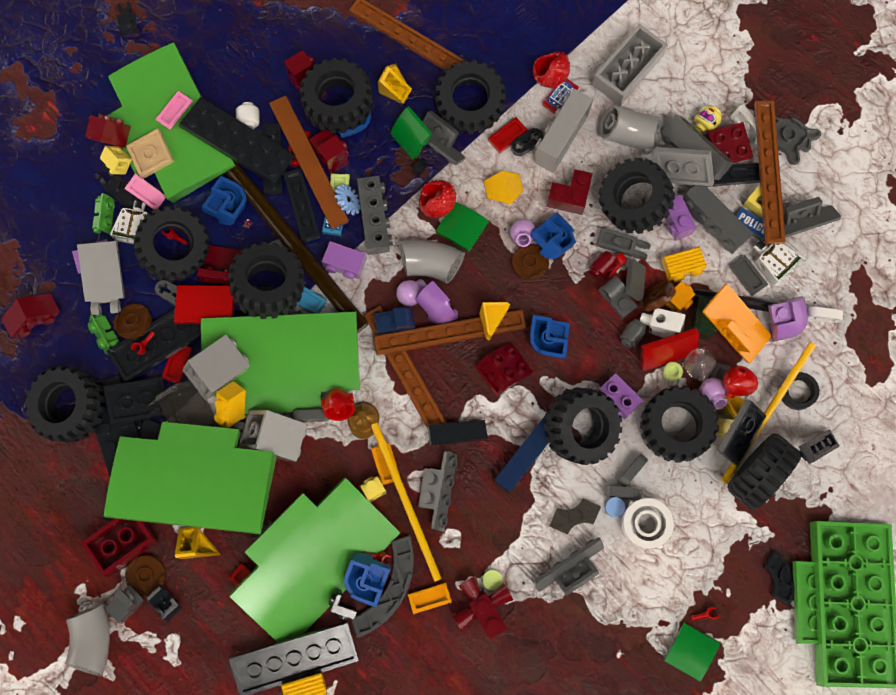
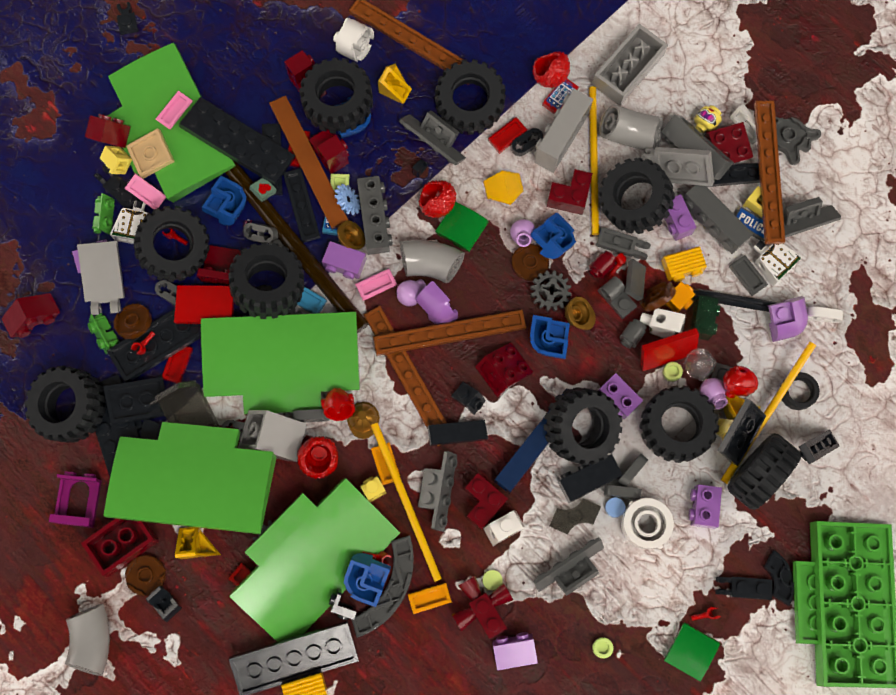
dark grey brick [105,585,143,624] -> none
light grey slope [182,335,250,401] -> none
yellow brick [214,381,246,428] -> none
white head [236,102,260,130] -> none
dark blue brick [374,308,416,334] -> none
green slope [390,106,432,160] -> none
yellow slope [479,302,510,341] -> none
light orange bracket [703,284,772,363] -> none
none -> magenta panel [49,472,102,528]
none -> dark grey beam [243,223,278,243]
none -> sand green tile [250,178,277,202]
none -> red hair [297,436,338,479]
none -> white brick [333,18,374,62]
none -> pearl gold piece [337,221,365,250]
none -> bright pink tile [355,269,397,301]
none -> black bracket [451,382,486,415]
none -> dark red brick [465,473,508,531]
none -> white torso [484,510,526,546]
none -> brick [493,632,538,670]
none -> dark grey gear [530,270,572,312]
none -> black brick [558,454,623,503]
none -> pearl gold piece [565,297,596,330]
none -> yellow piece [589,86,599,235]
none -> yellowish green tile [592,638,613,658]
none -> medium lavender brick [688,484,722,529]
none -> black hinge [715,577,772,600]

